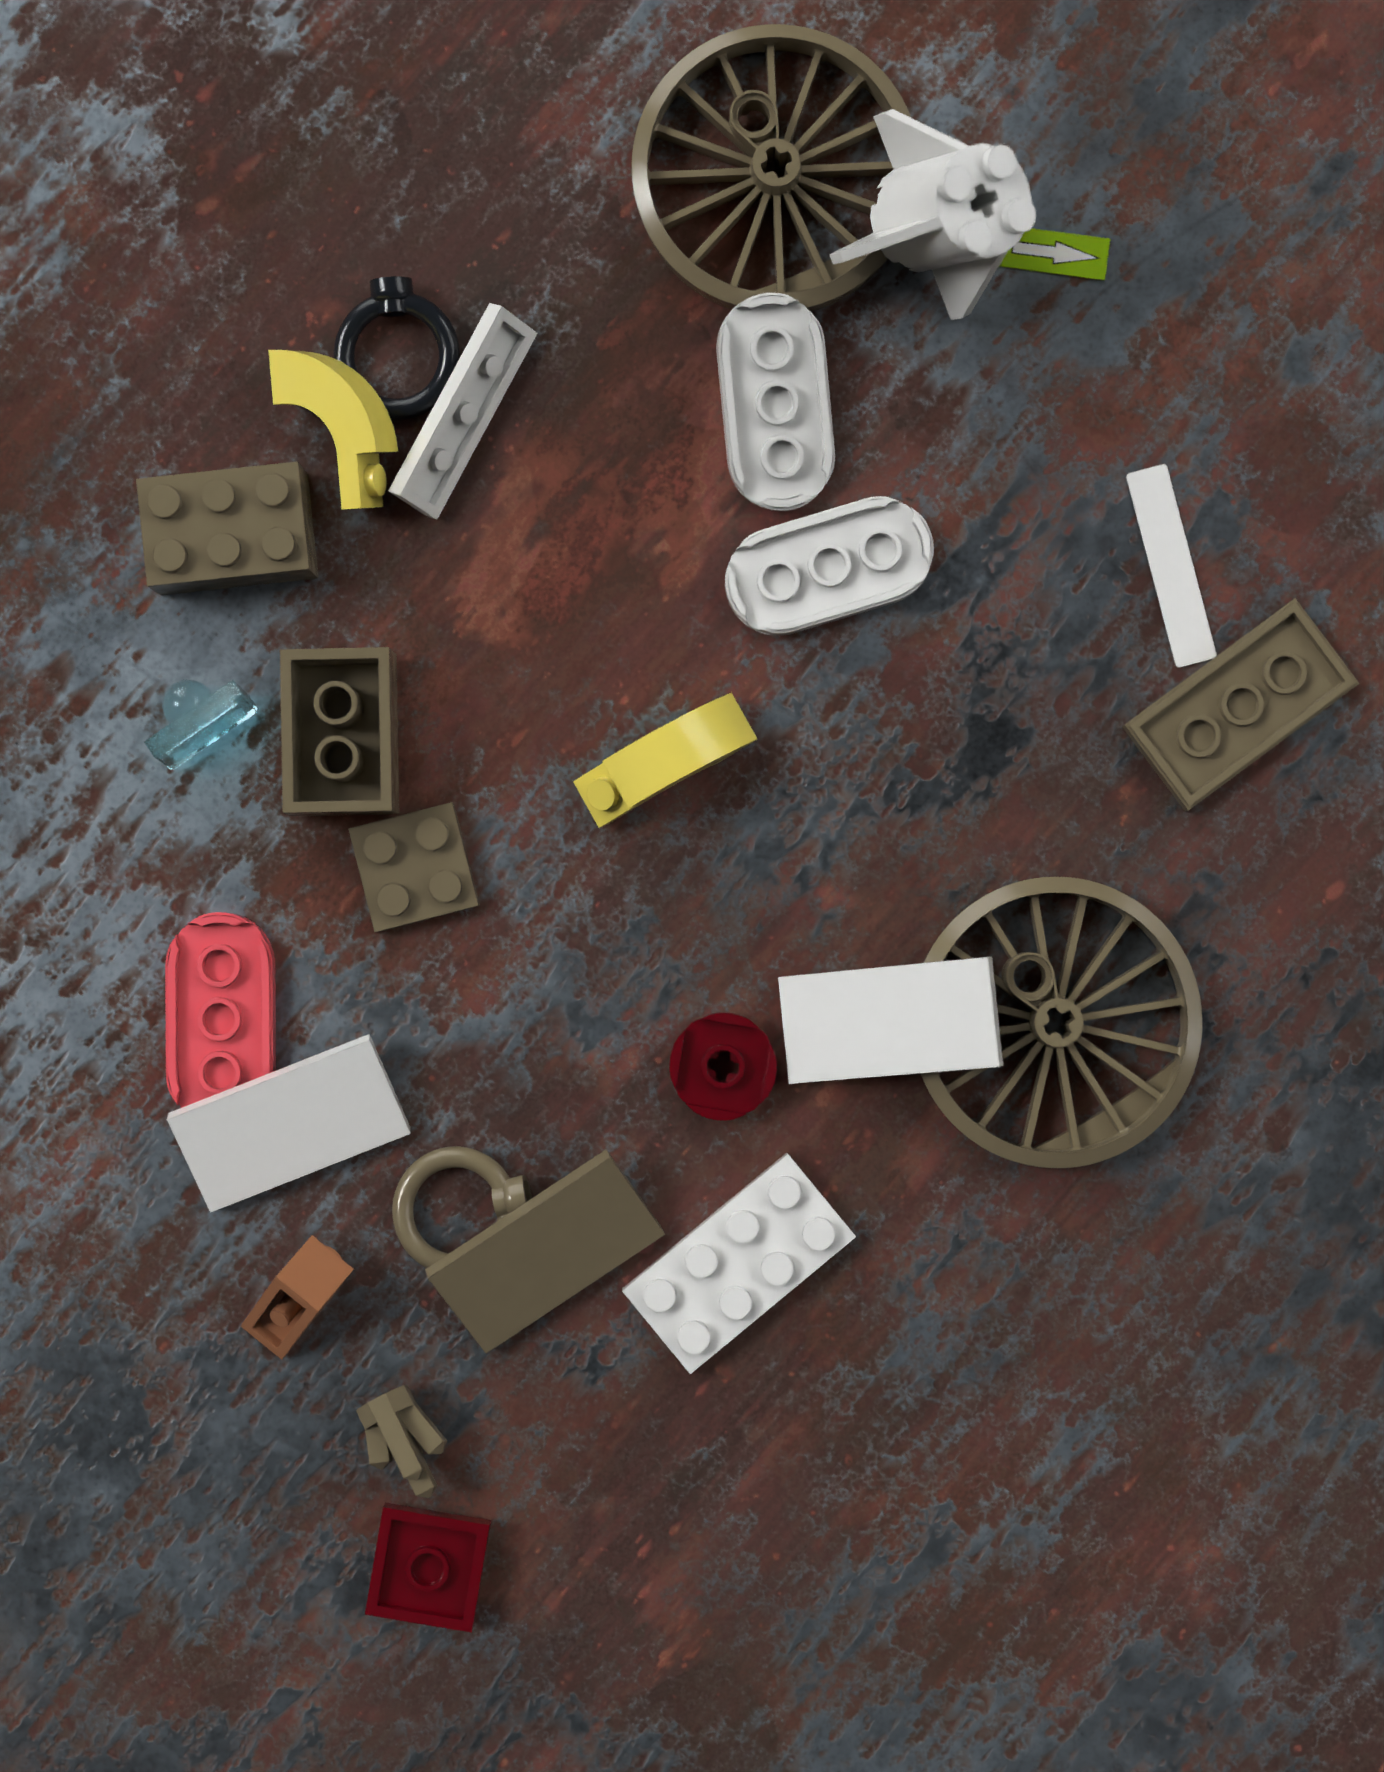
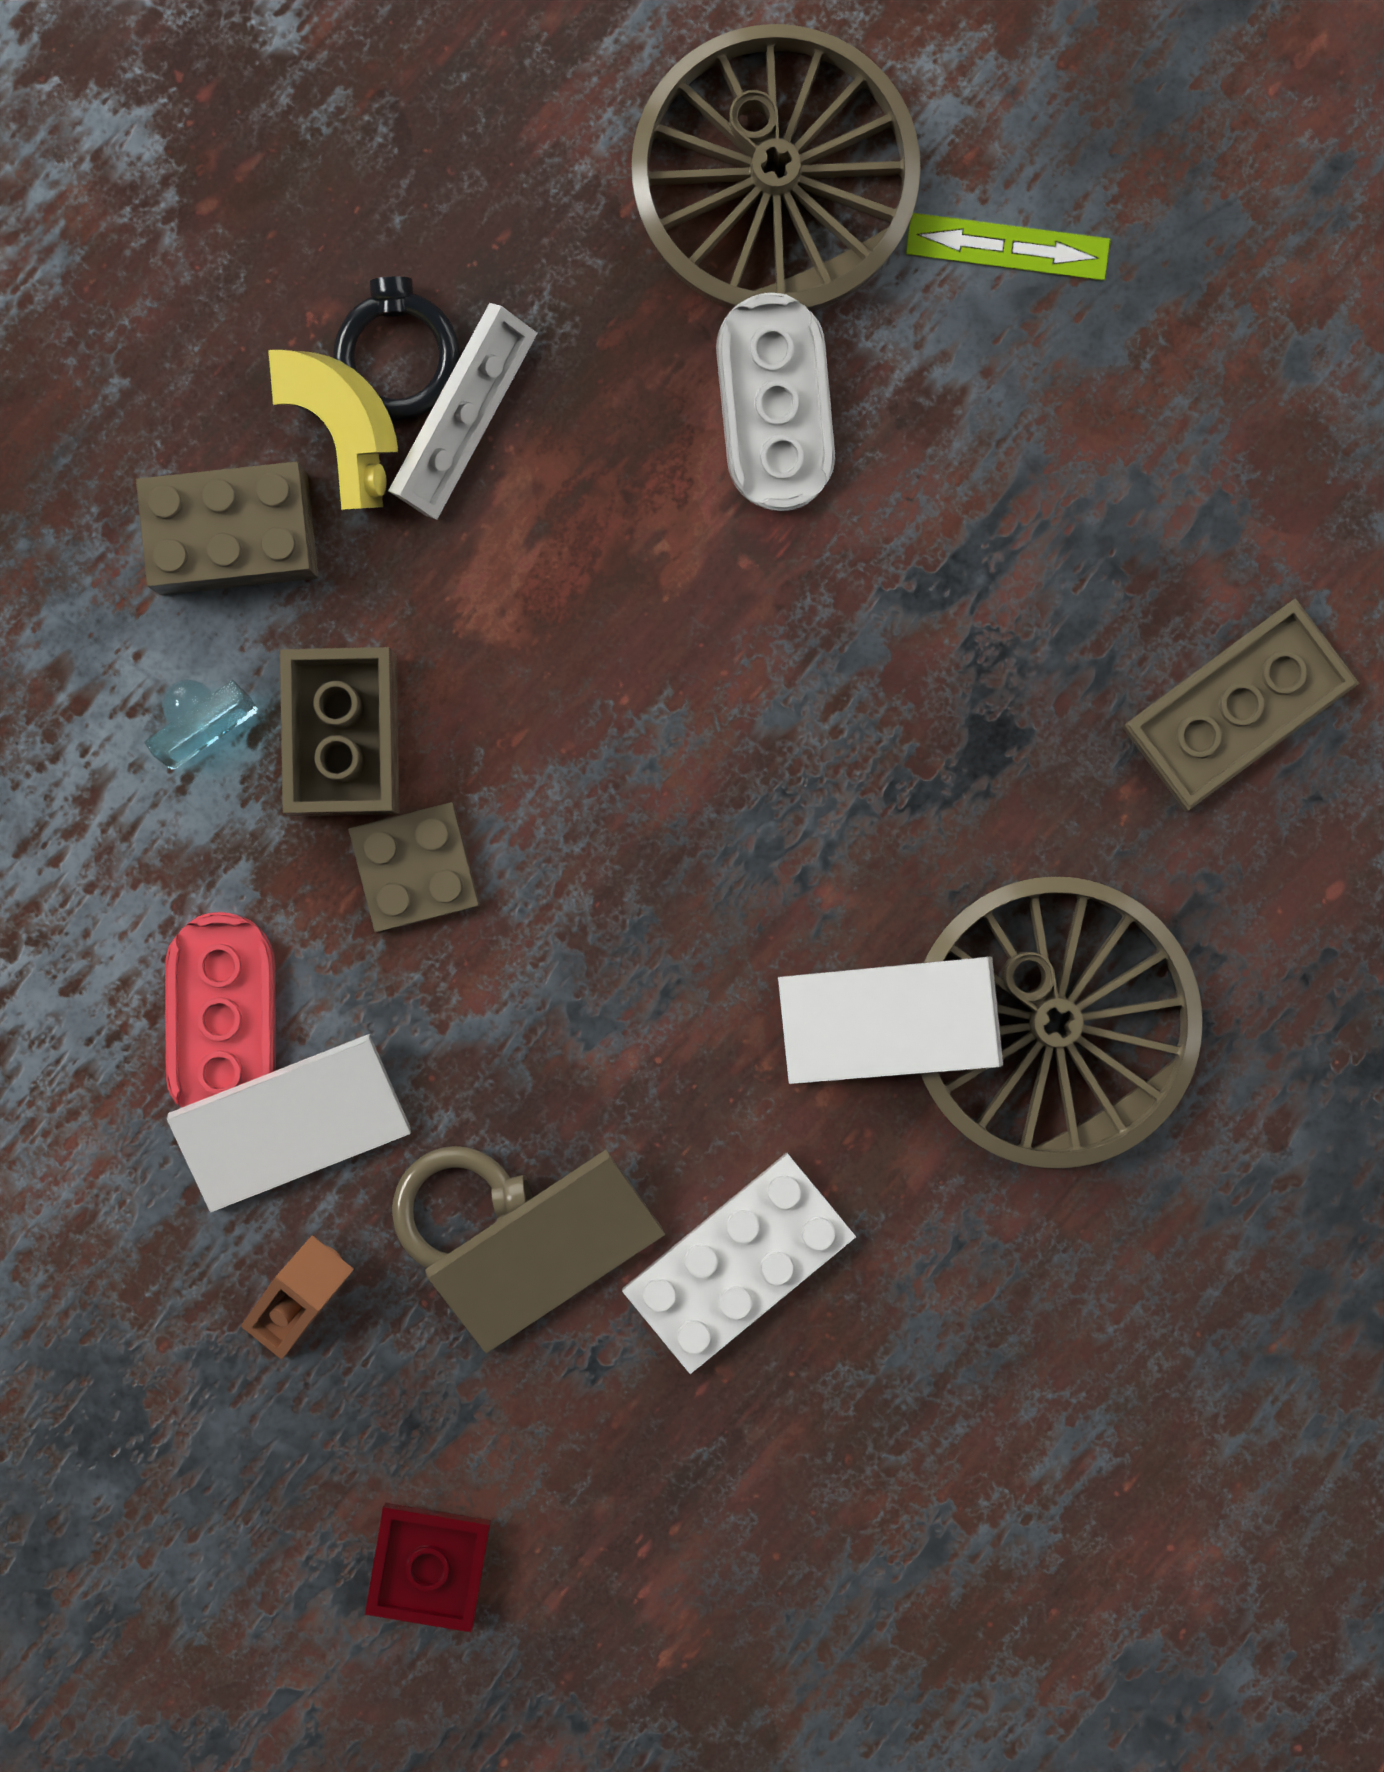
dark tan rock [356,1384,447,1498] -> none
light yellow arch [573,693,757,828] -> none
dark red plate [669,1012,777,1121] -> none
white tile [725,496,934,636] -> none
white brick [829,109,1036,320] -> none
white sticker [1126,464,1217,667] -> none

